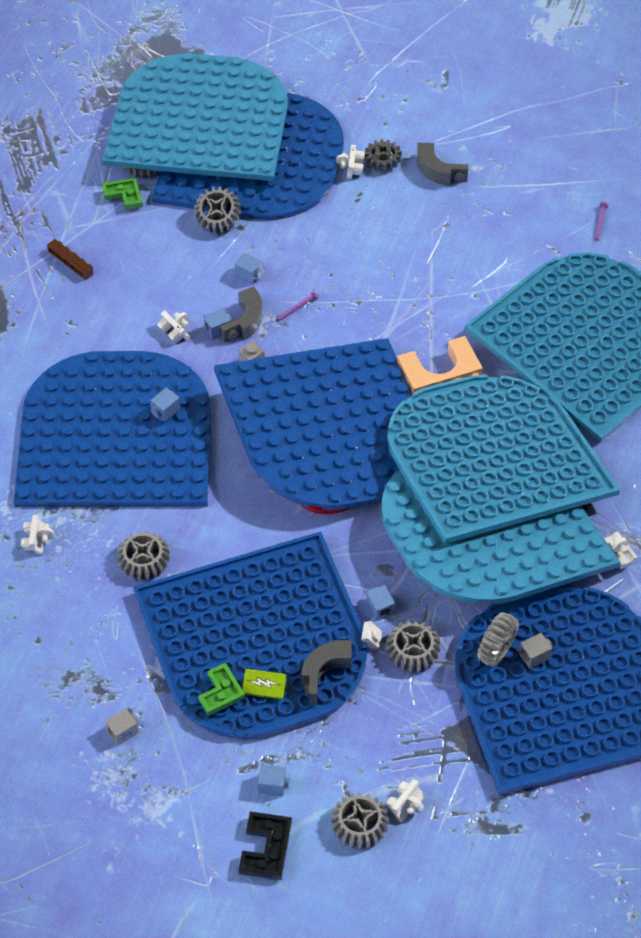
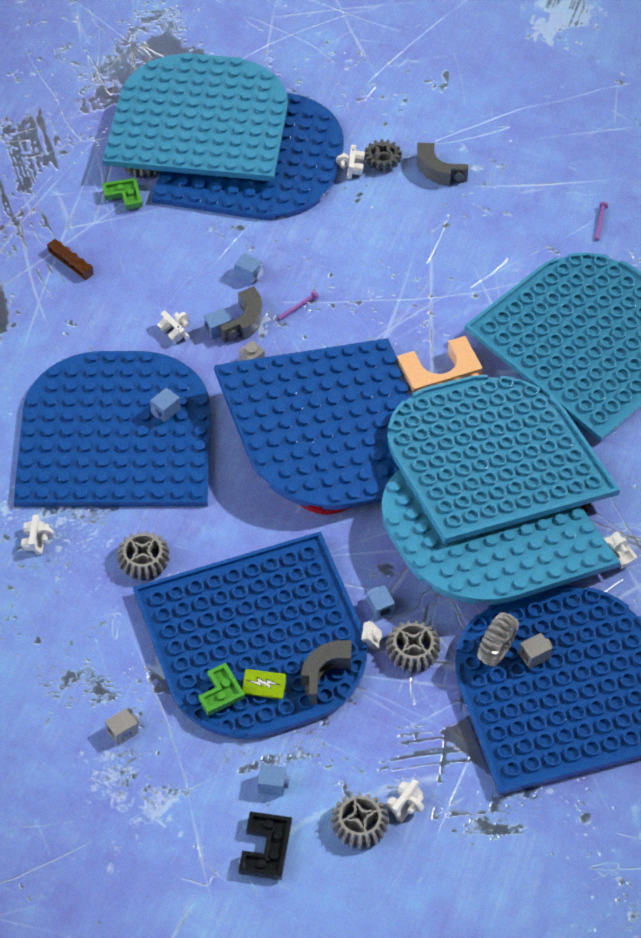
light grey gear [194,186,241,234] -> none

